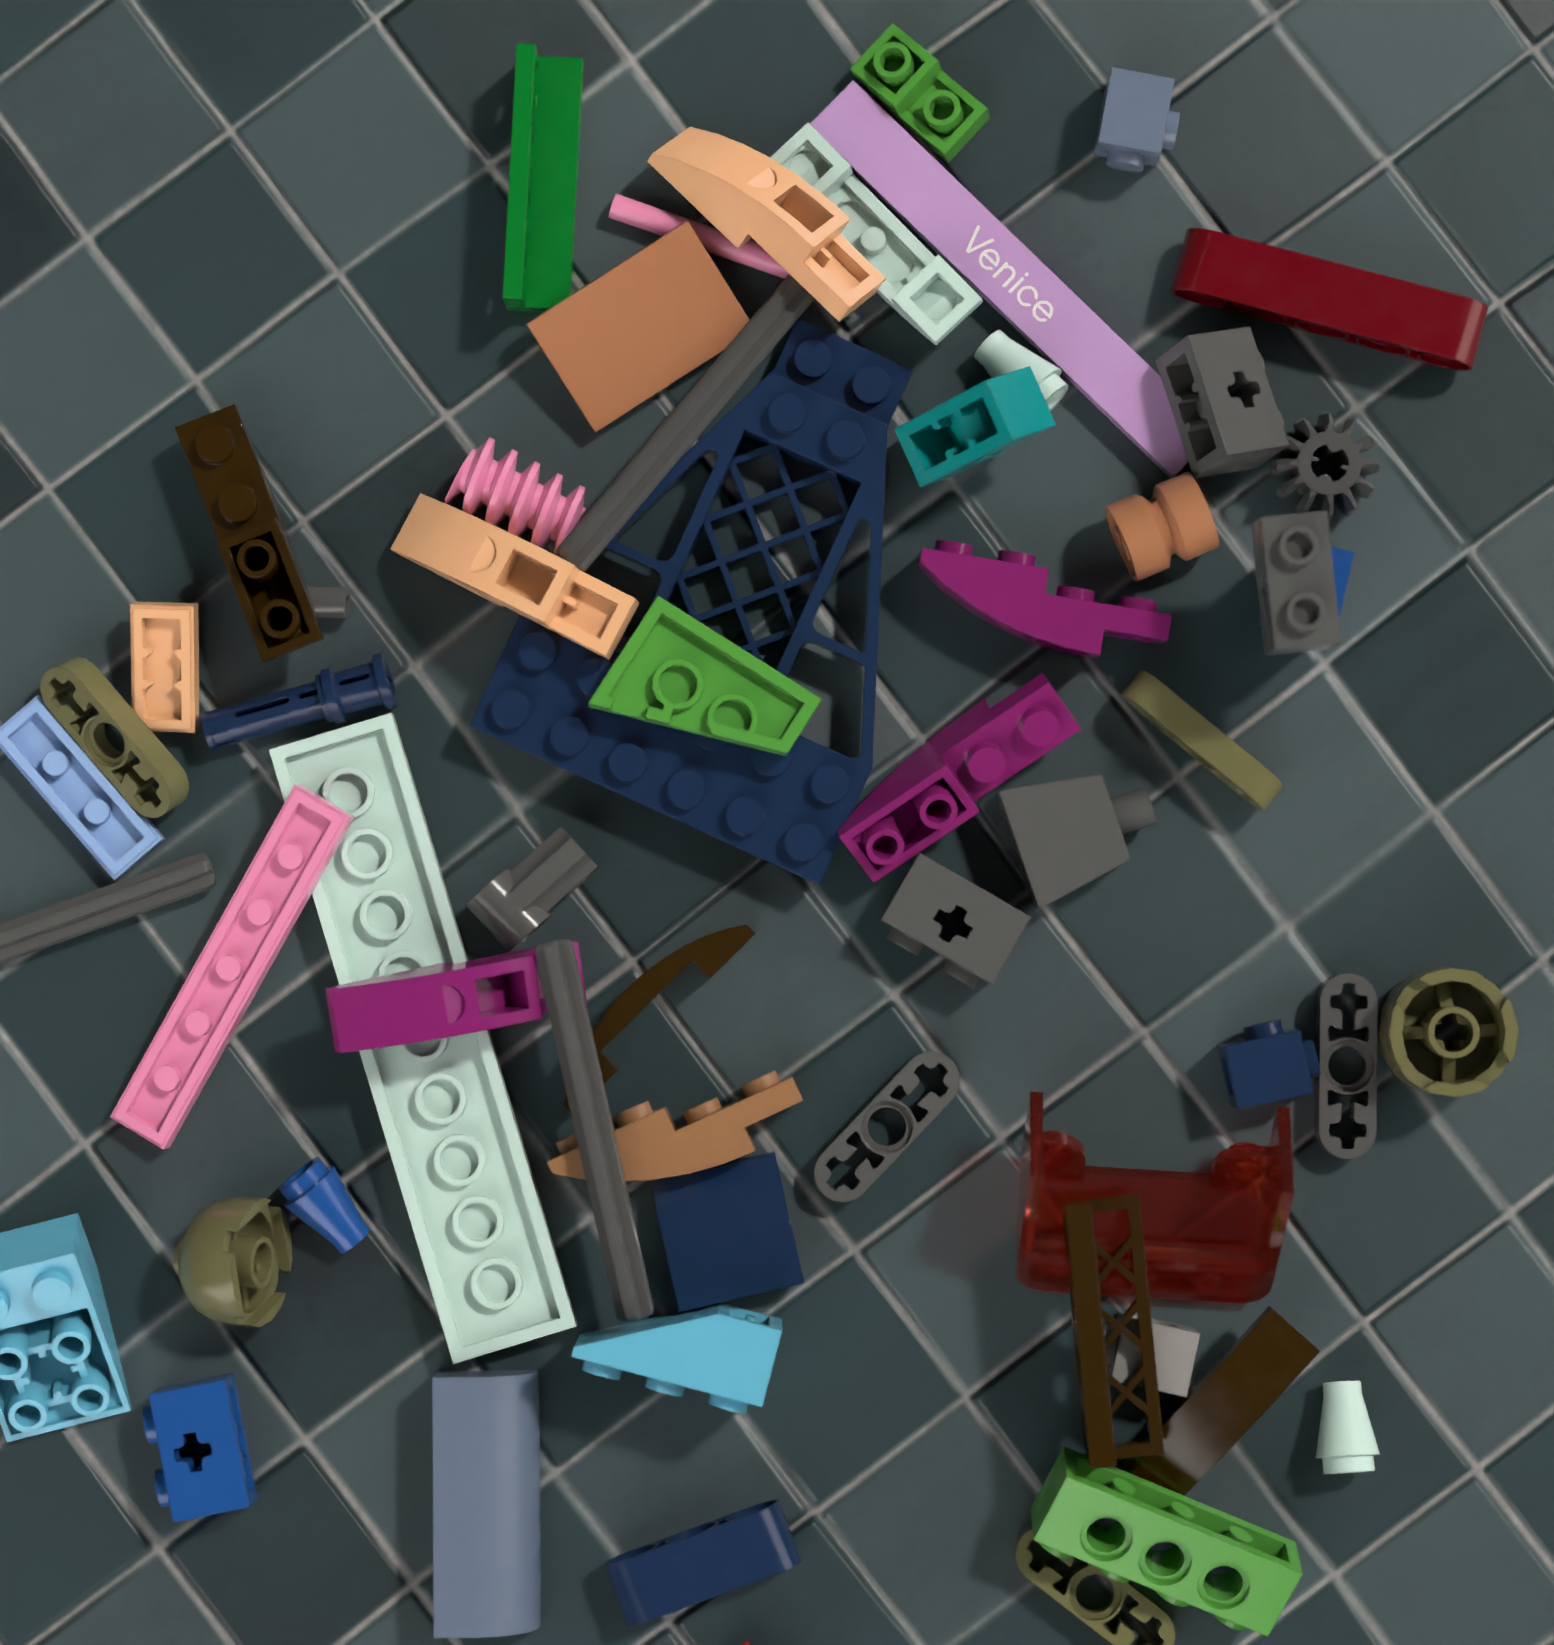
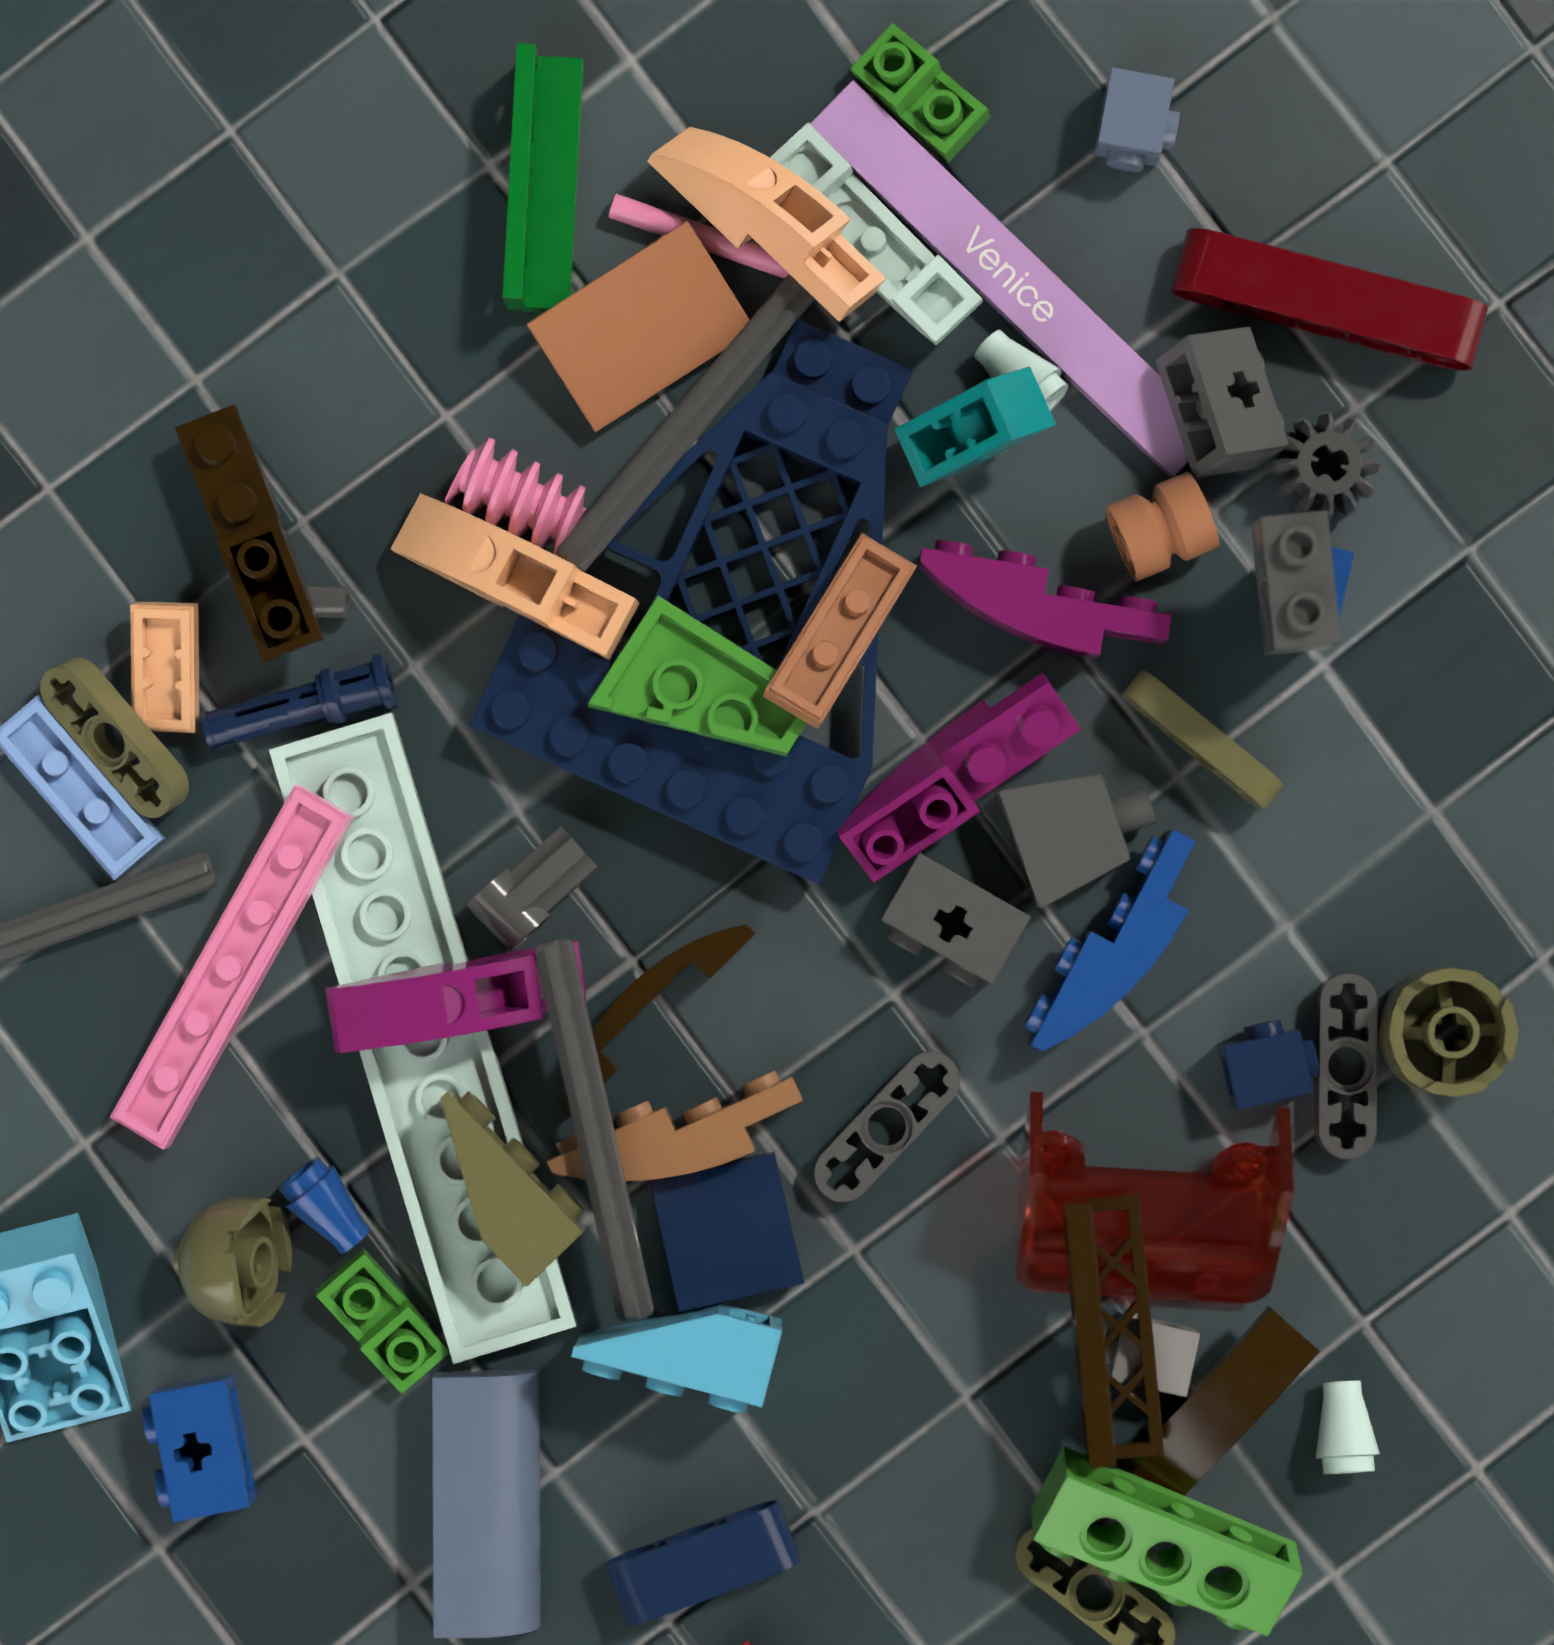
none -> bright green slope [315,1248,450,1394]
none -> olive slope [440,1089,586,1287]
none -> nougat tile [763,533,917,729]
none -> blue slope [1024,829,1196,1051]

